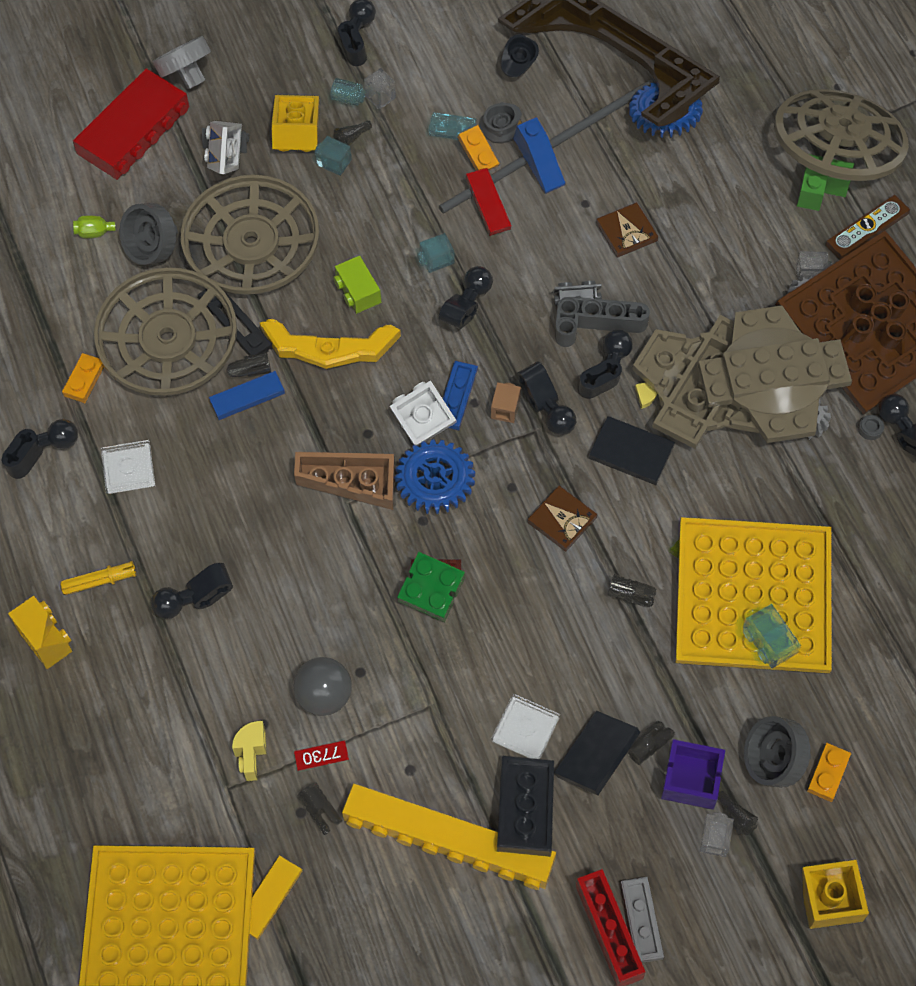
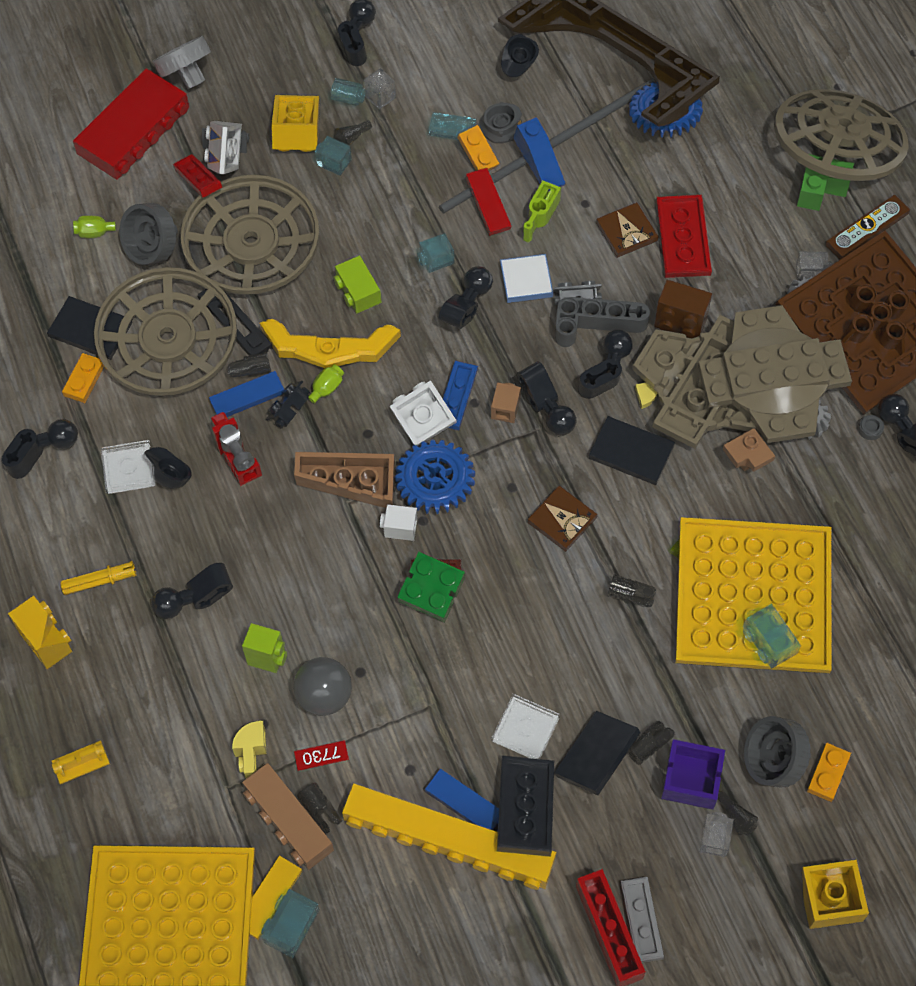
none -> black tile [47,296,132,360]
none -> yellow hinge [52,740,110,785]
none -> black piece [144,447,192,489]
none -> red tile [173,154,223,198]
none -> hips [211,412,262,486]
none -> lime brick [242,623,287,674]
none -> medium nougat brick [242,763,334,870]
none -> clear light blue brick [261,889,320,958]
none -> black hinge [265,380,310,429]
none -> lime plant [308,364,344,404]
none -> white brick [380,505,418,541]
none -> blue tile [425,769,499,831]
none -> white tile [500,254,553,303]
none -> lime piece [523,180,561,243]
none -> reddish brown brick [654,279,712,339]
none -> red tile [656,195,712,278]
none -> medium nougat brick [723,428,775,472]

